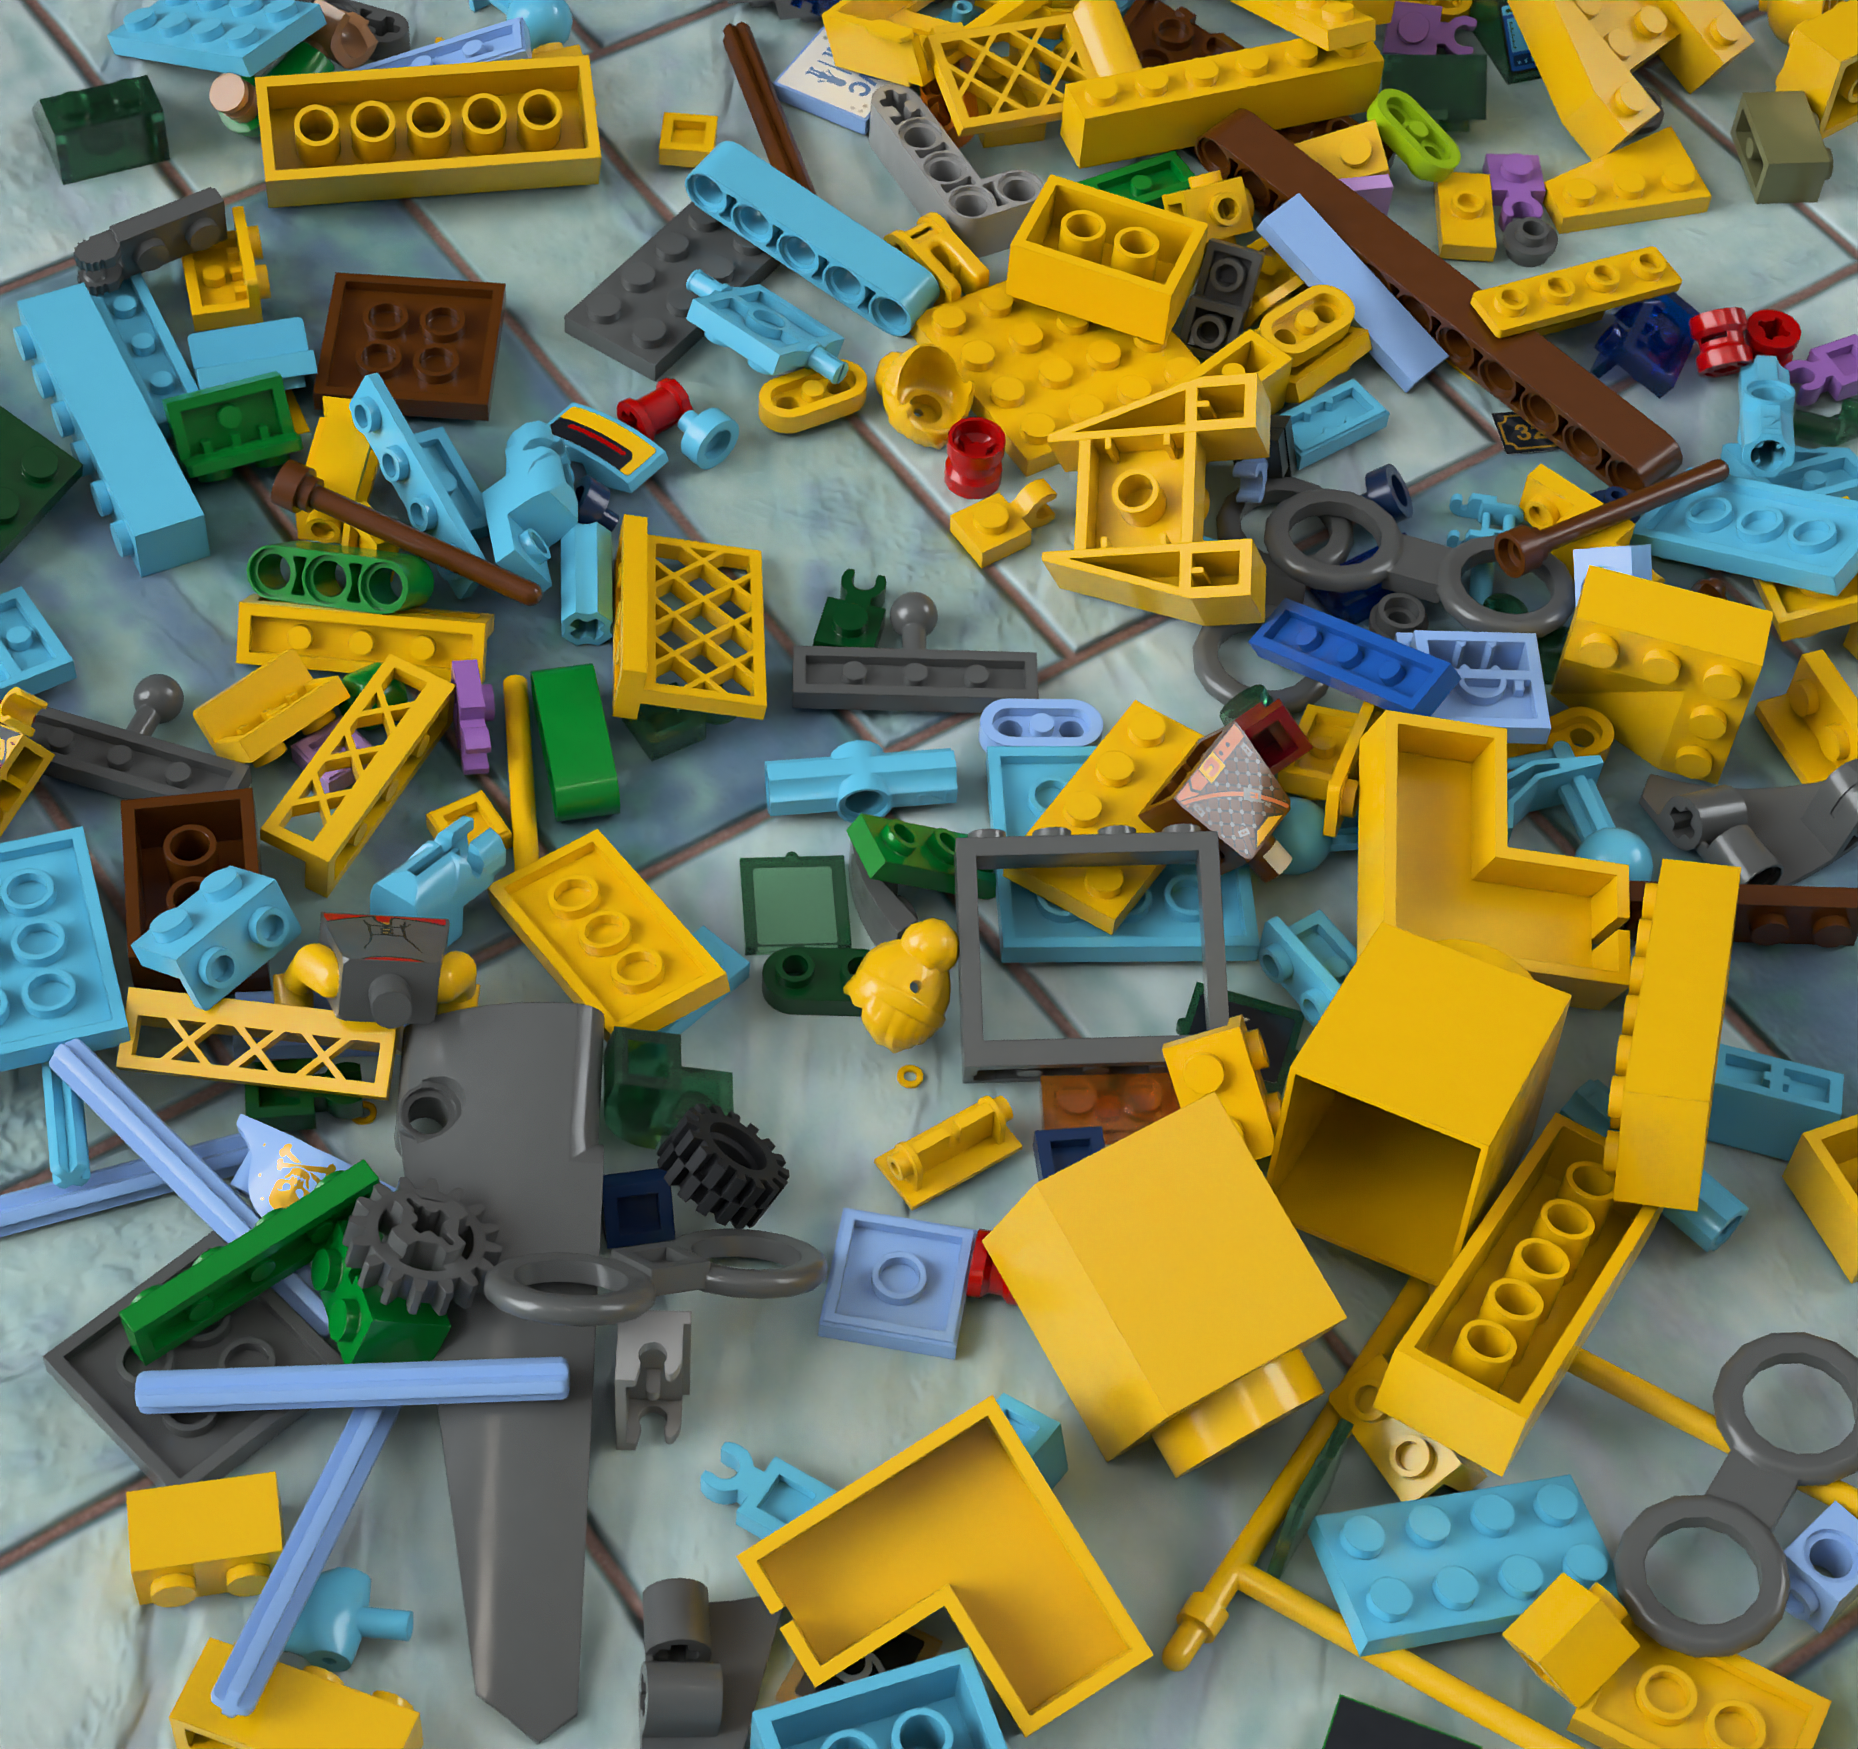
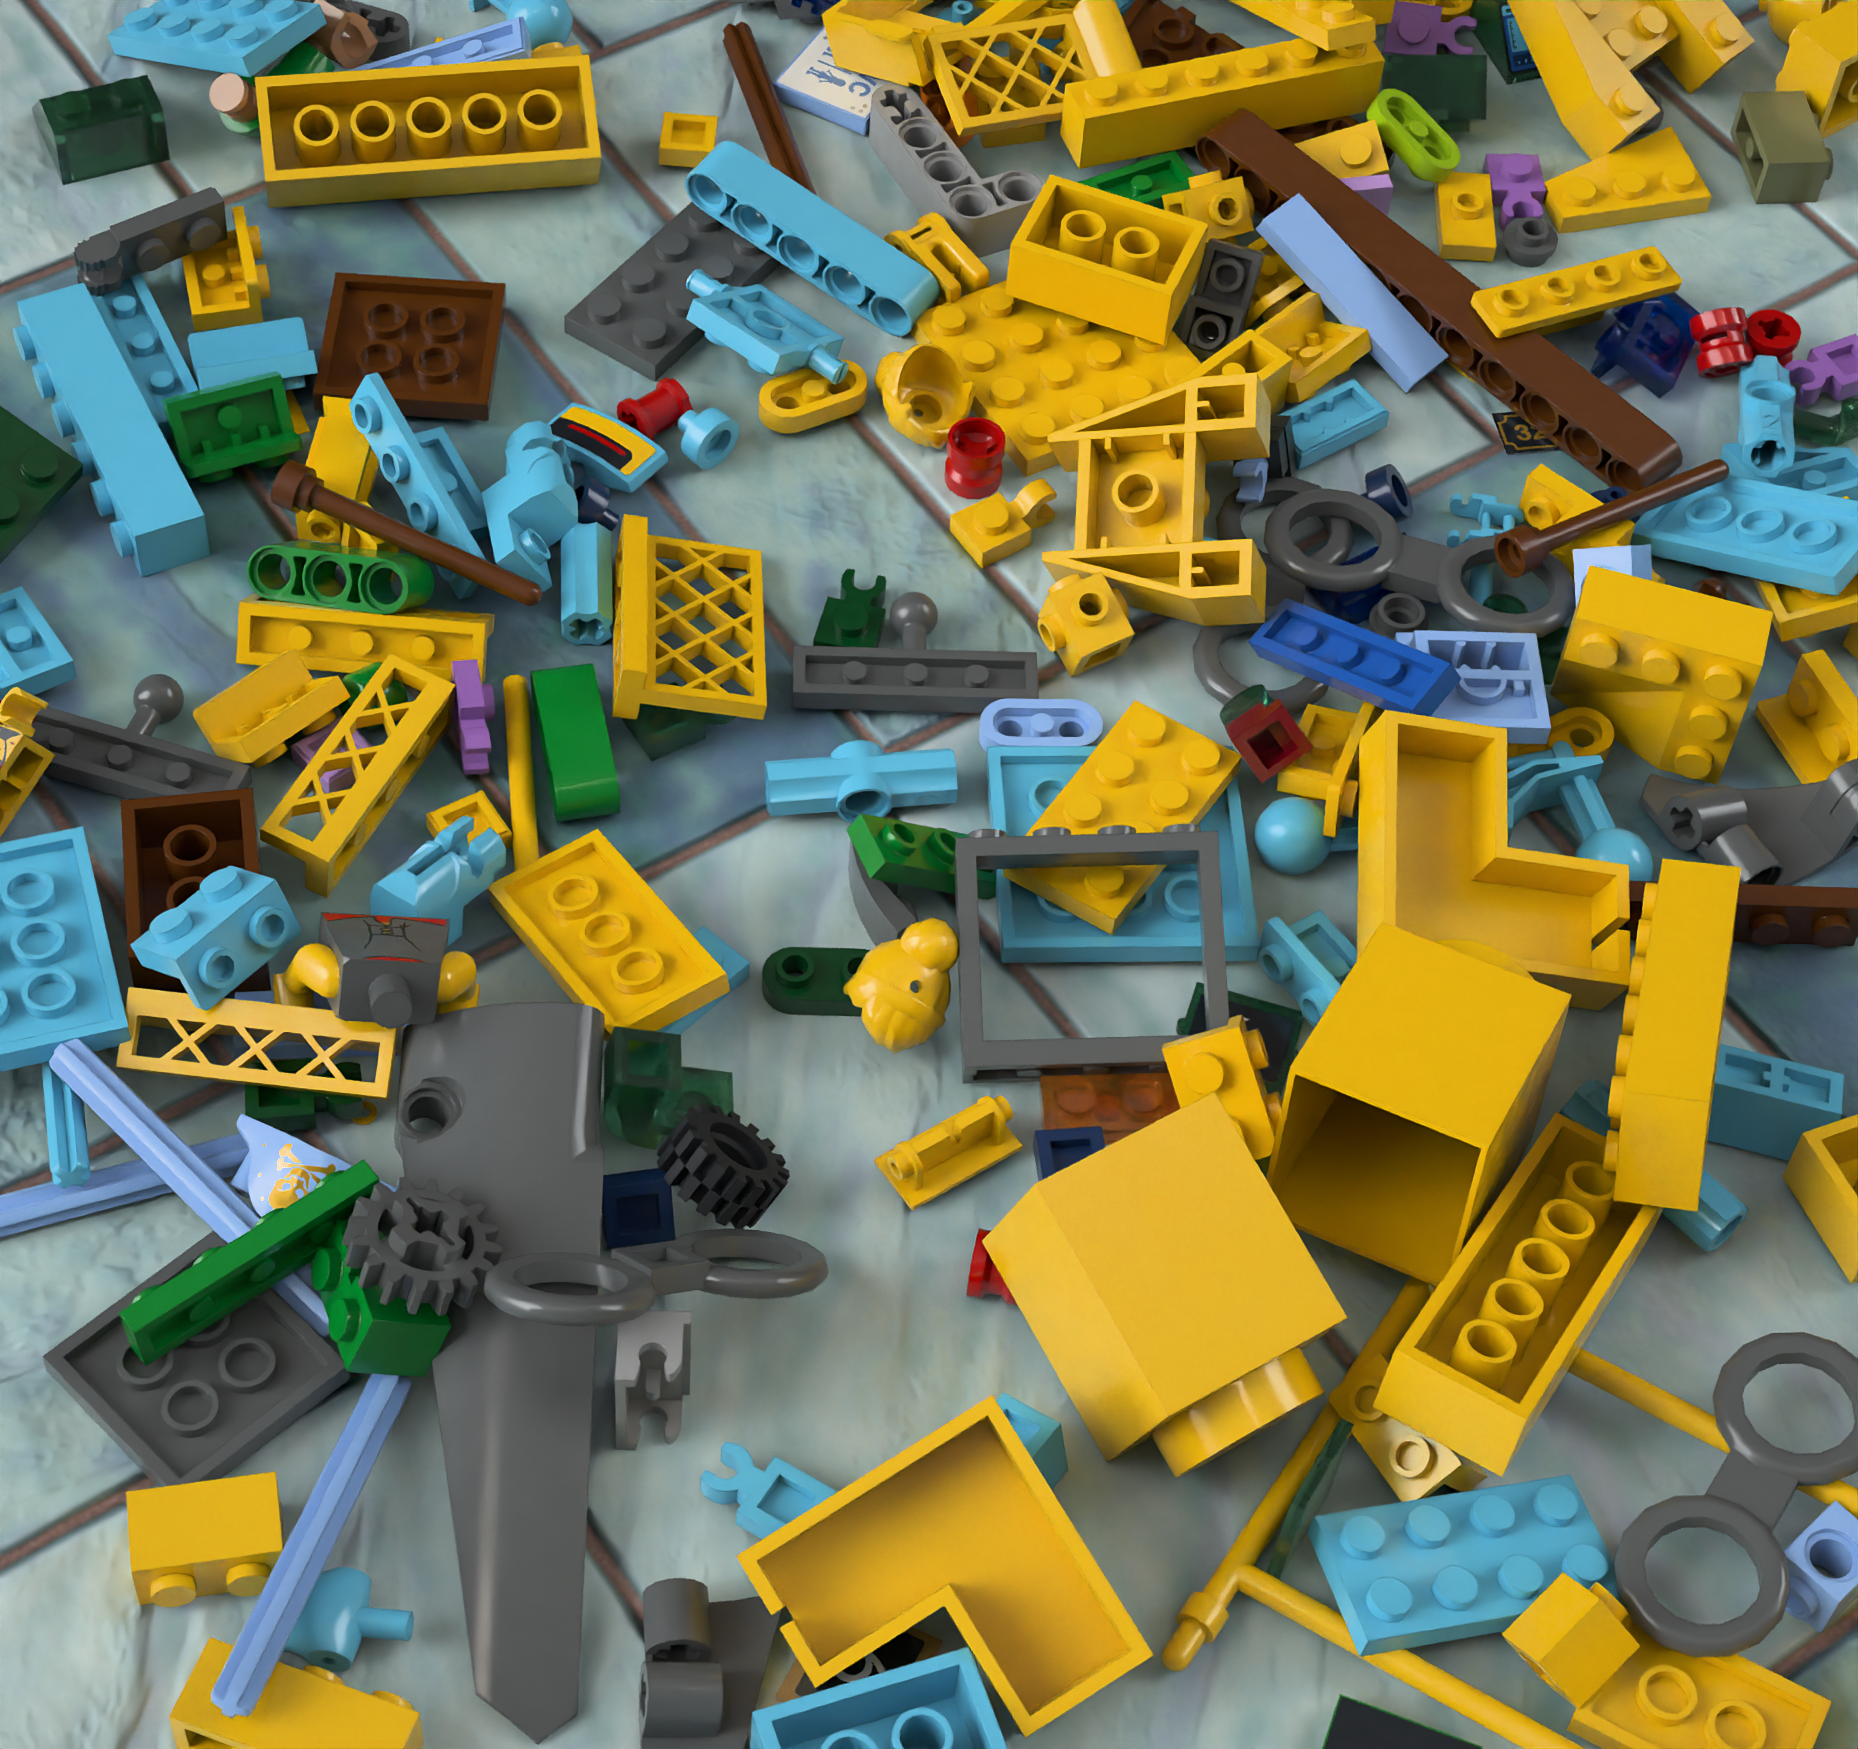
light blue axle [135,1357,570,1414] -> none
clear green piece [739,852,852,955] -> none
light blue tile [818,1207,978,1360] -> none
yellow piece [897,1065,923,1088] -> none
reddish brown torso [1138,721,1293,883] -> none
yellow plate [1257,285,1355,368] -> none
none -> yellow brick [1038,571,1135,677]

